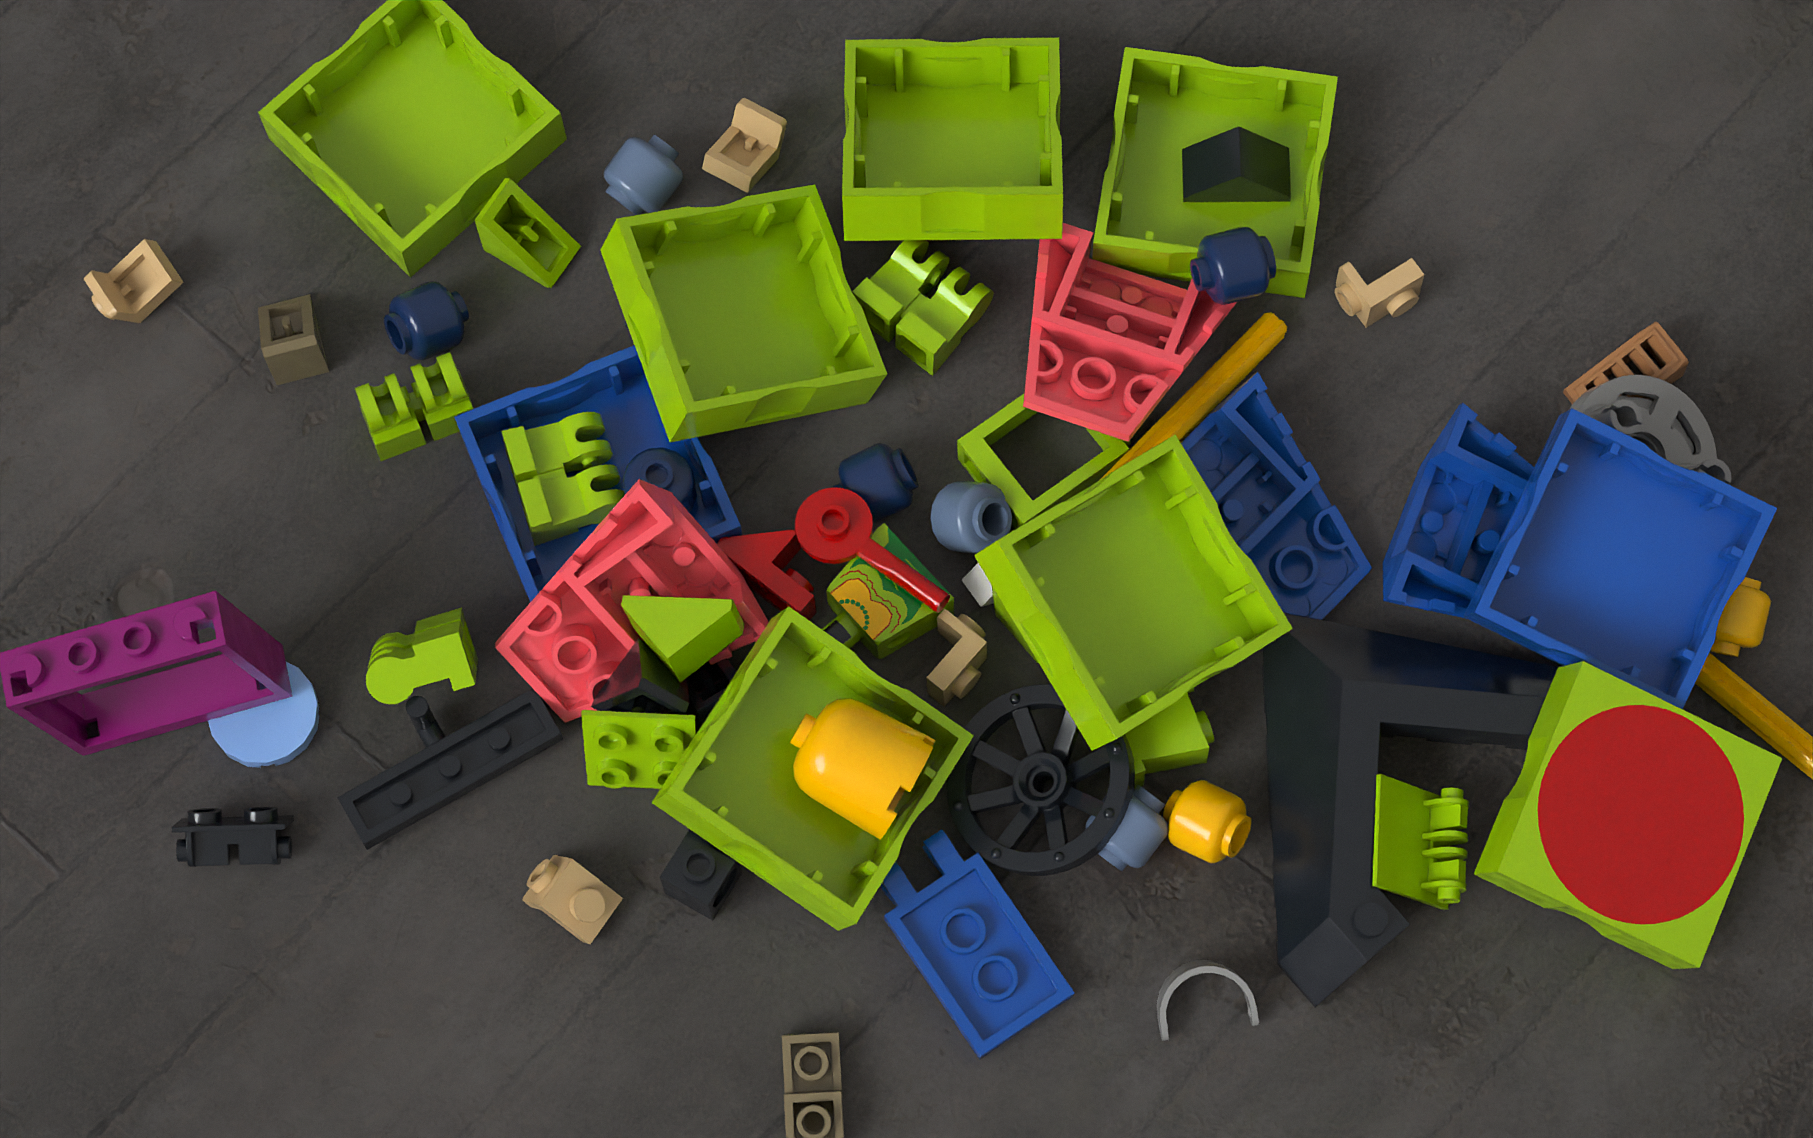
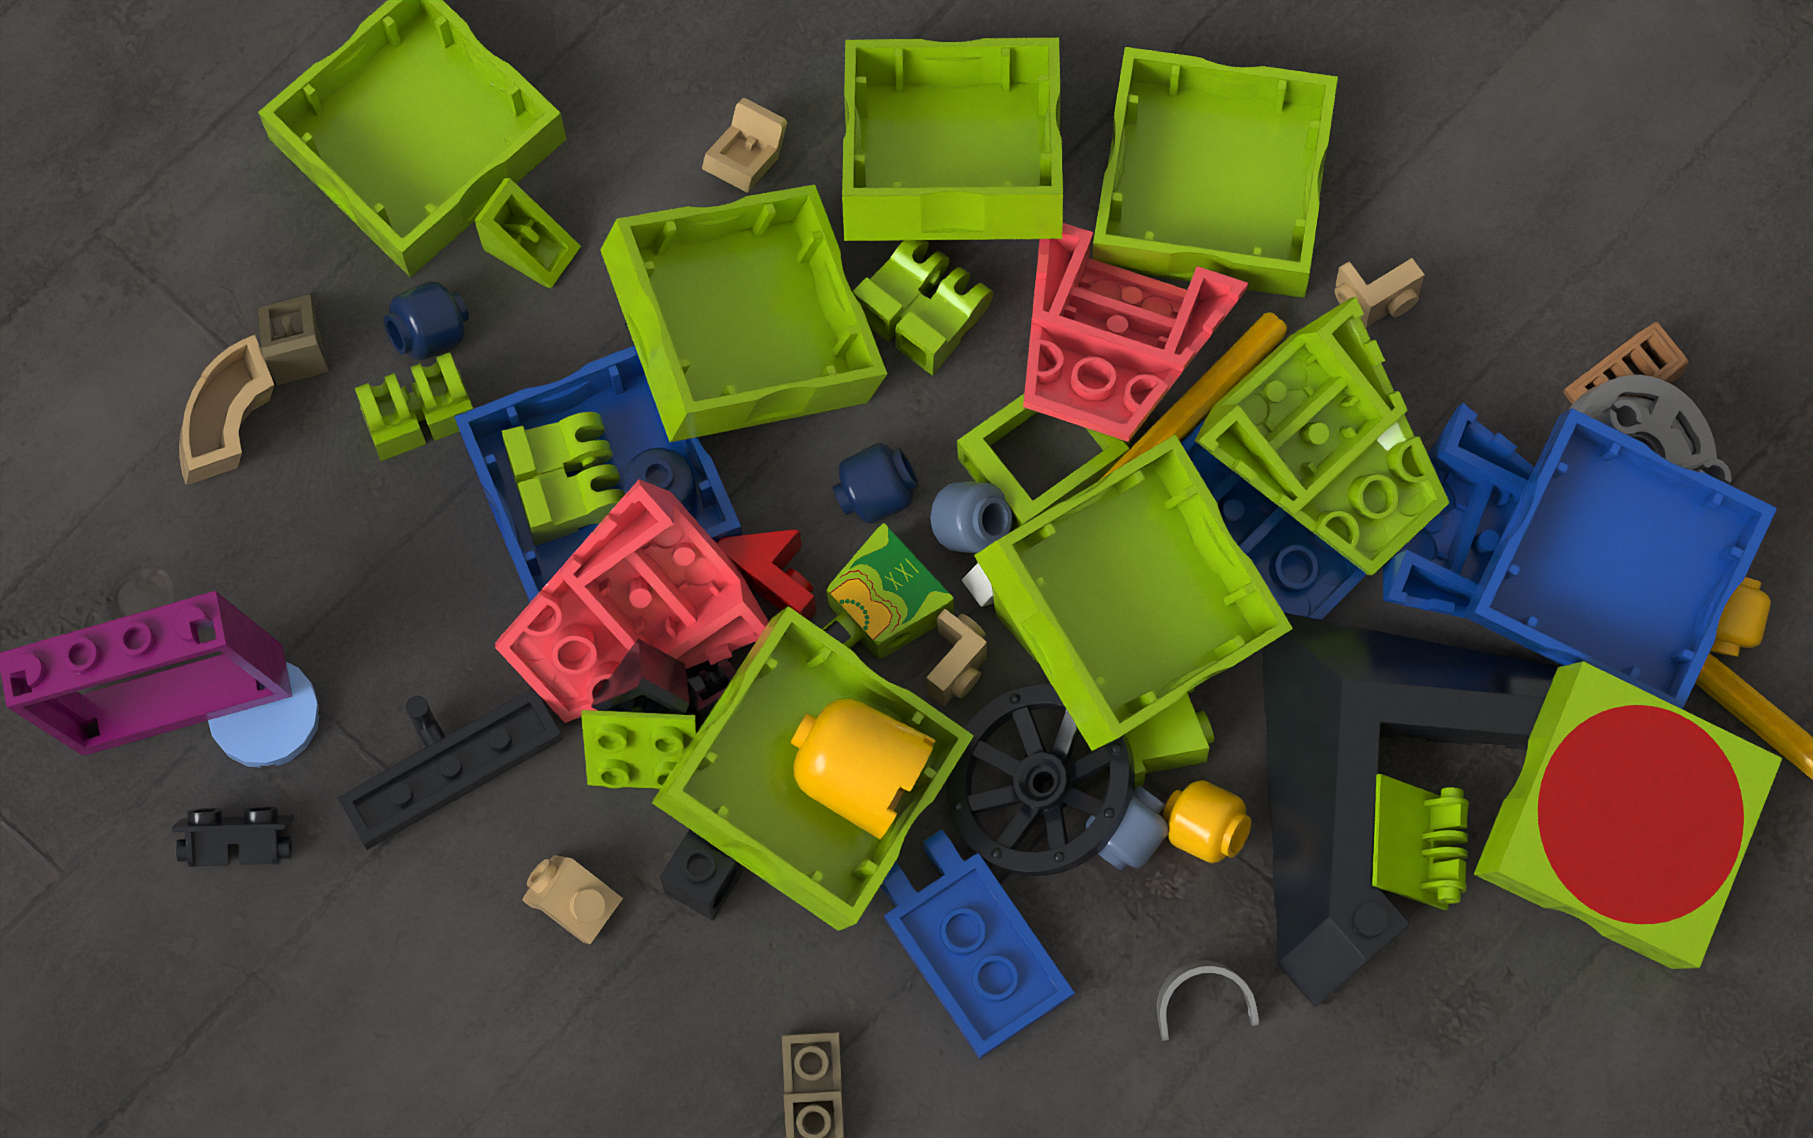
tan bracket [84,239,184,323] -> none
lime legs [366,607,478,704] -> none
sand blue head [604,135,683,215] -> none
lime slope [621,595,744,683] -> none
red piece [795,487,950,613] -> none
black slope [1182,126,1291,202] -> none
dark blue head [1190,227,1276,305] -> none
none -> tan brick [179,335,274,486]
none -> lime wedge [1194,297,1450,575]

